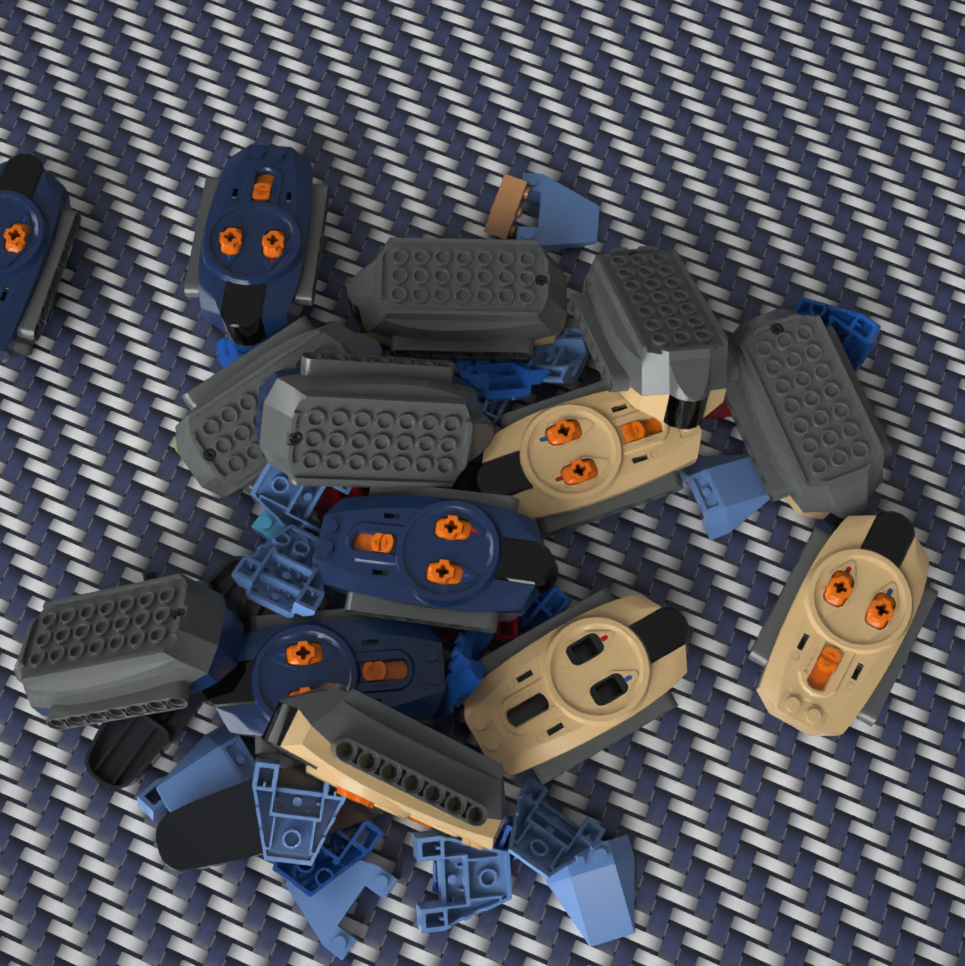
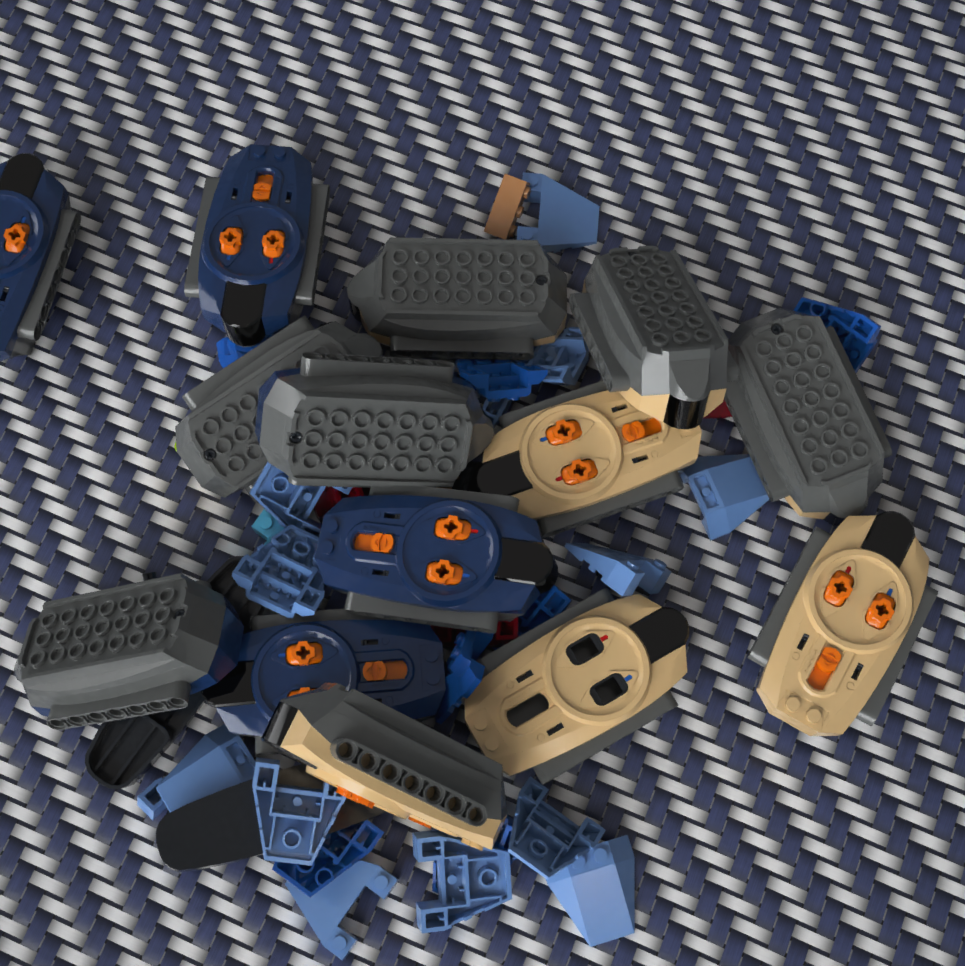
none -> medium blue wedge [564,543,671,596]

